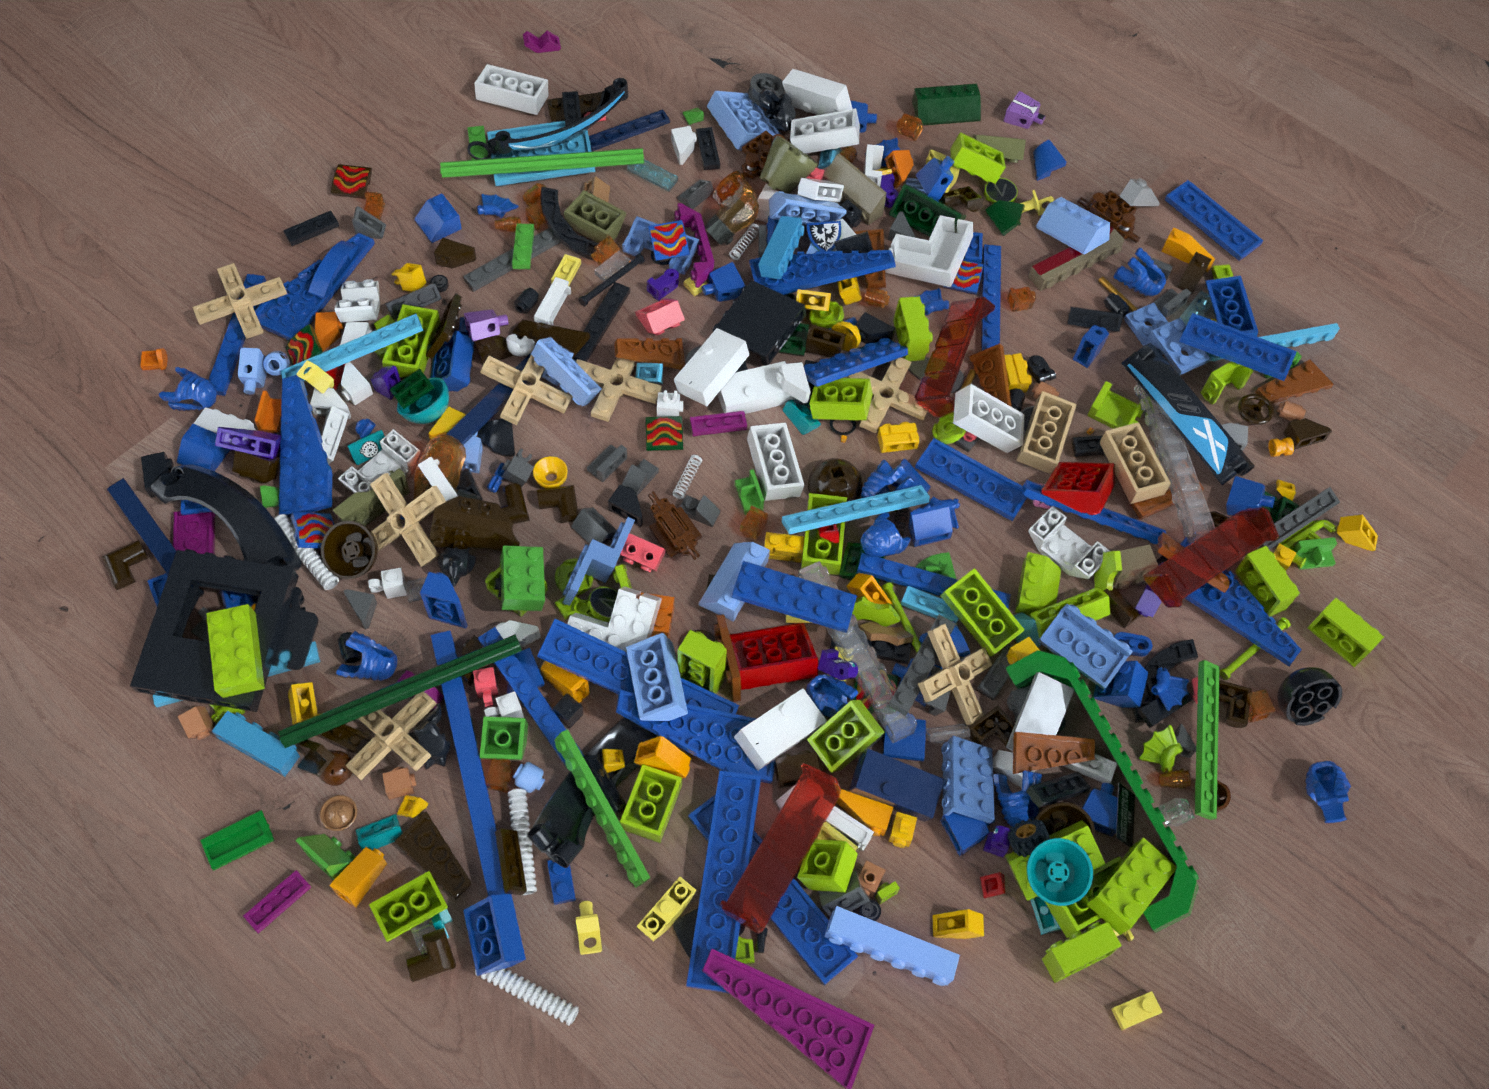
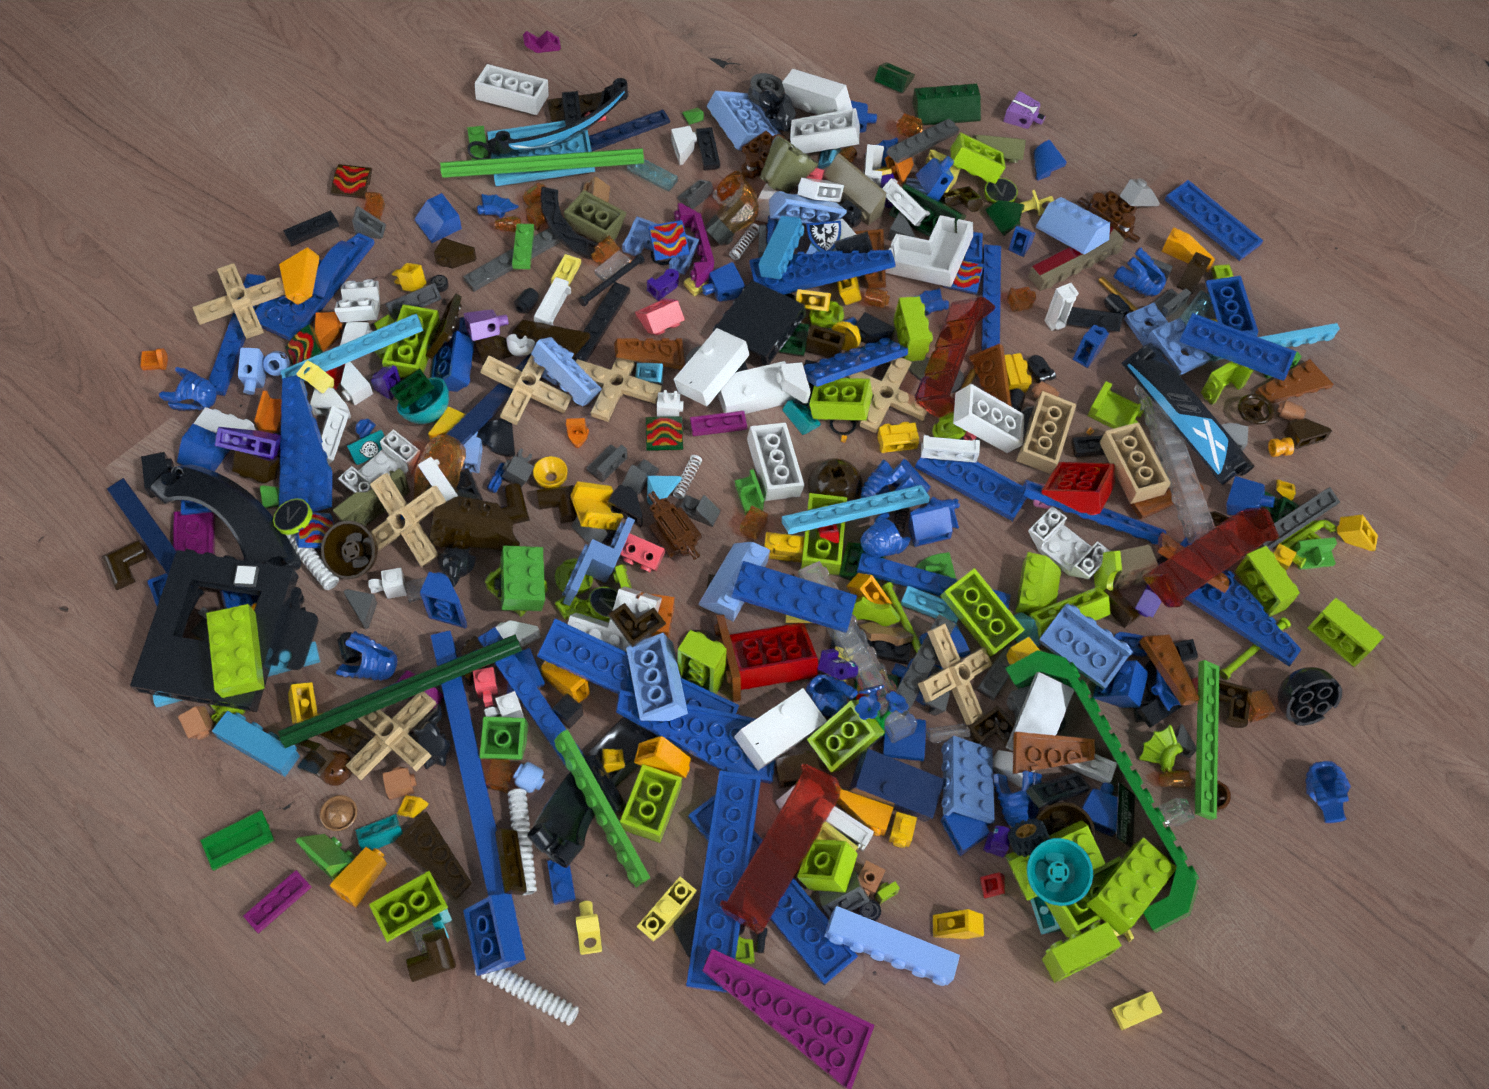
none -> white tile [233,565,259,587]
none -> black tile [273,498,313,535]
none -> light orange slope [279,247,319,305]
none -> orange tile [566,418,589,448]
none -> yellow panel [570,481,623,531]
none -> dark brown brick [608,603,666,648]
none -> medium azure slope [647,476,682,505]
none -> blue plant [855,685,909,736]
none -> dark green tile [874,62,915,93]
none -> white container [882,178,930,226]
none -> dark grey plate [886,119,960,164]
none -> white container [921,435,980,463]
none -> blue slope [1009,226,1035,257]
none -> white container [1044,283,1079,331]
none -> dark orange wing [1139,634,1200,706]

